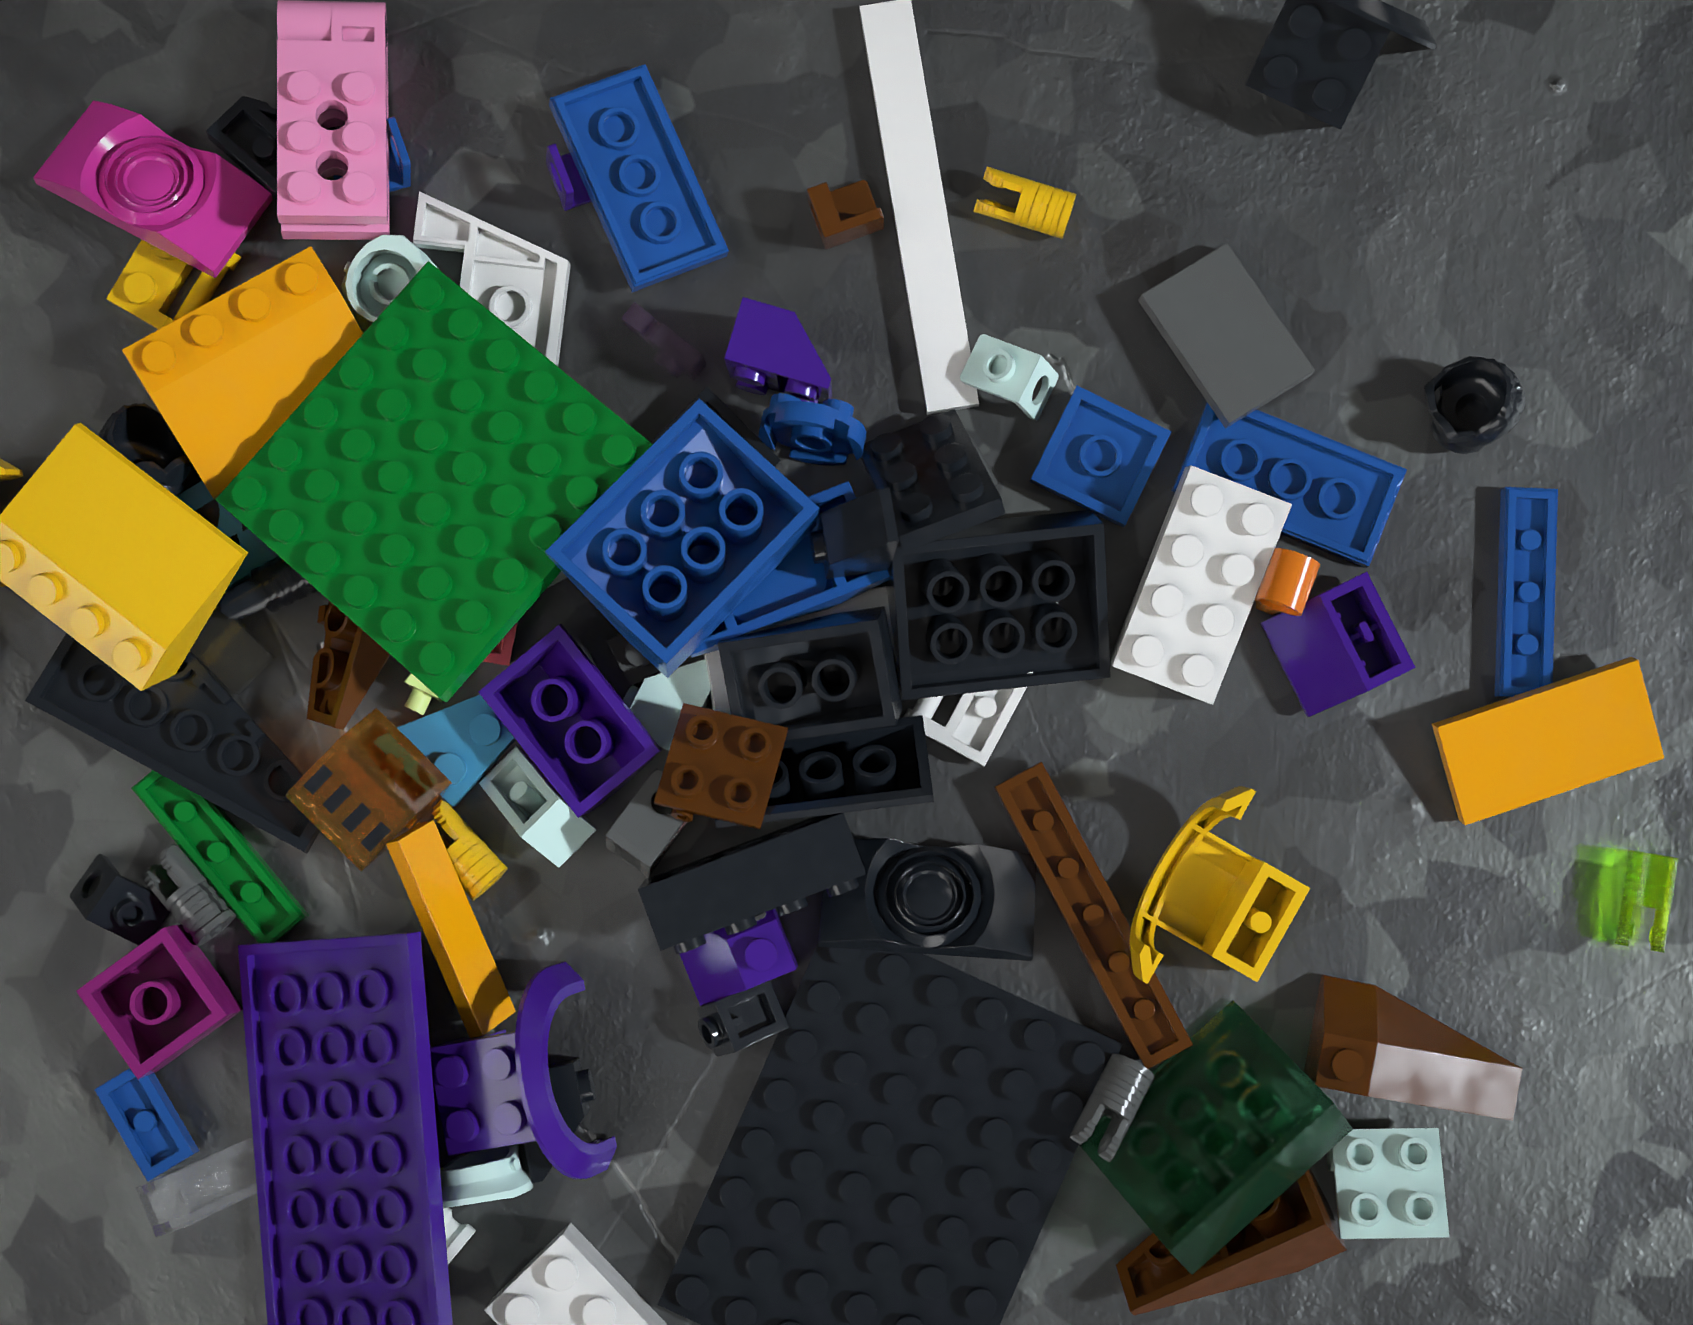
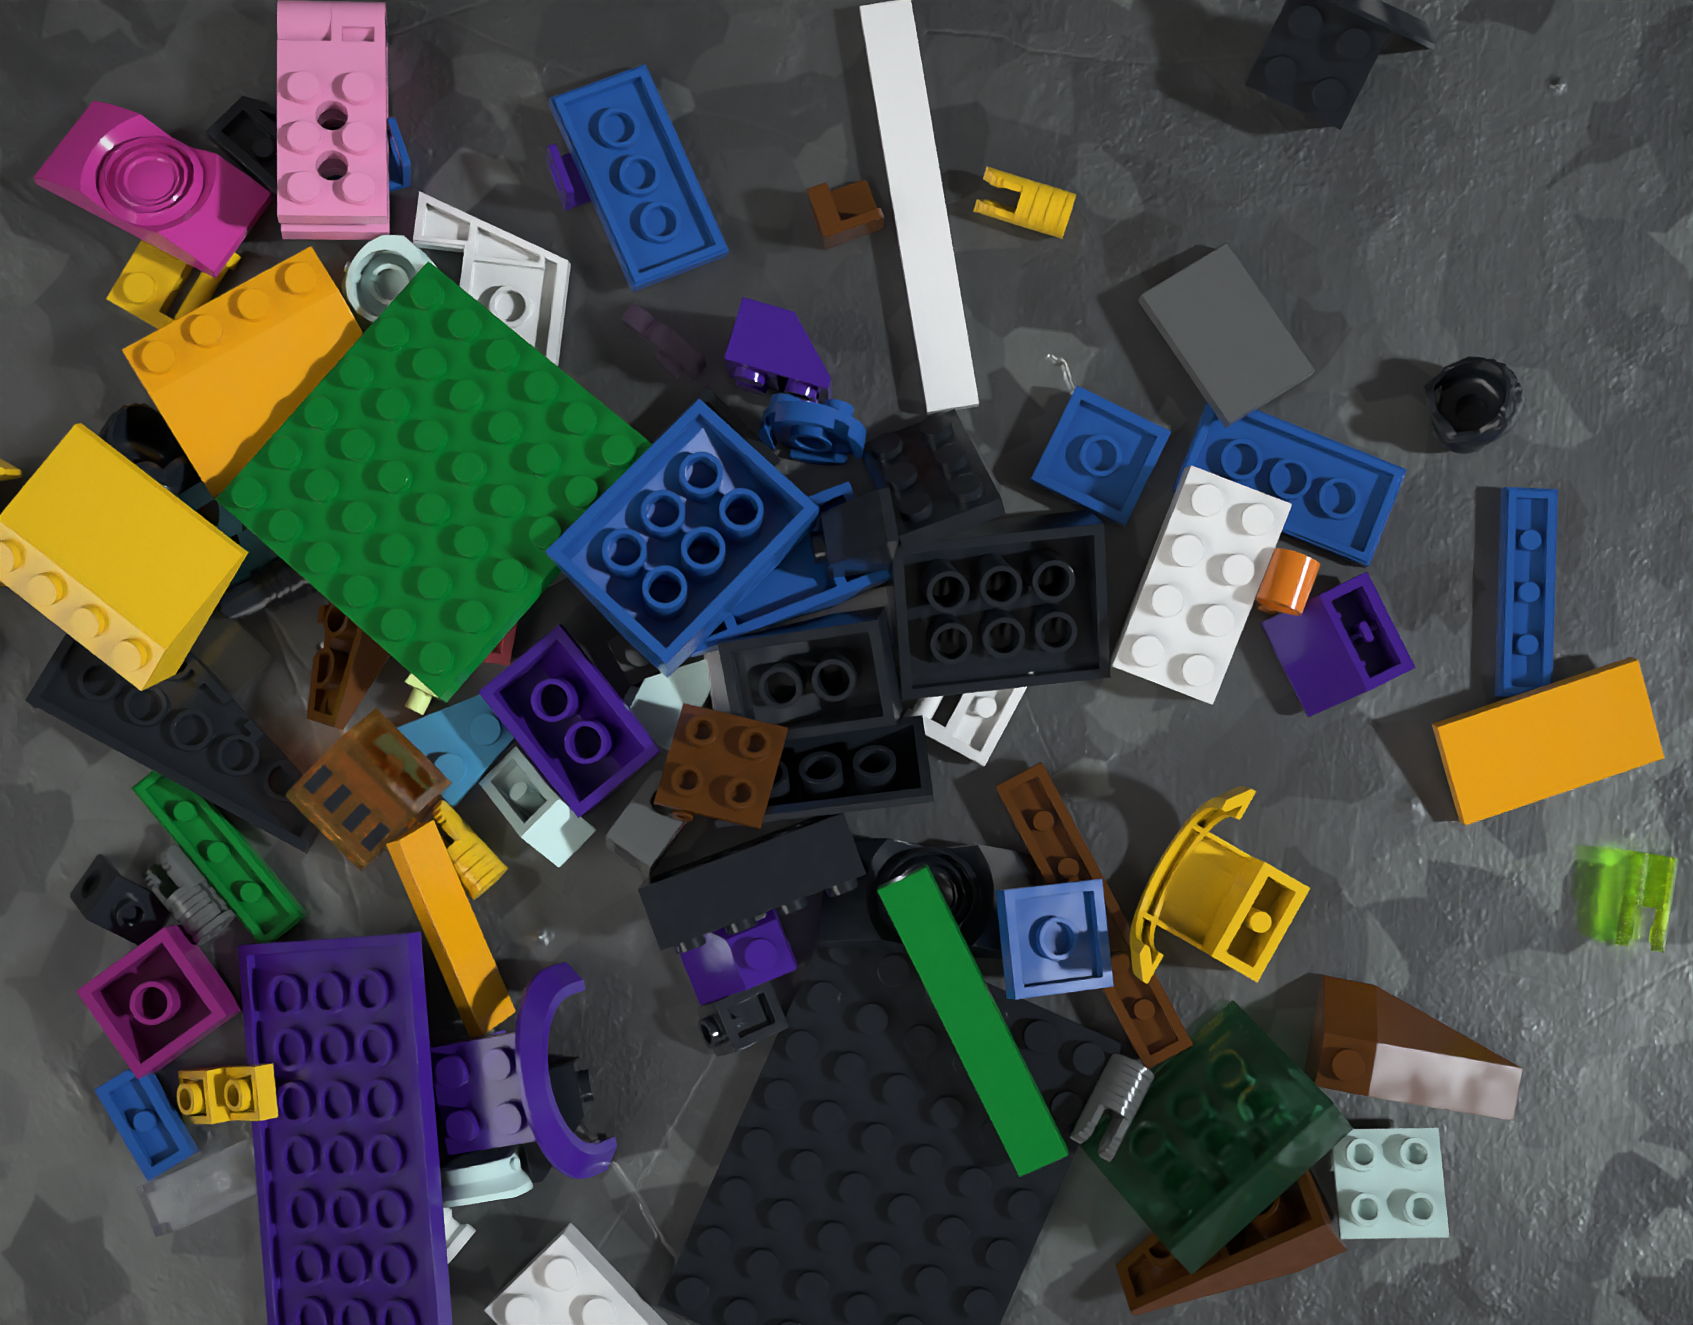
light aqua bracket [960,334,1059,421] -> none
none -> yellow slope [177,1063,278,1124]
none -> green tile [877,864,1068,1177]
none -> blue plate [995,879,1114,1000]

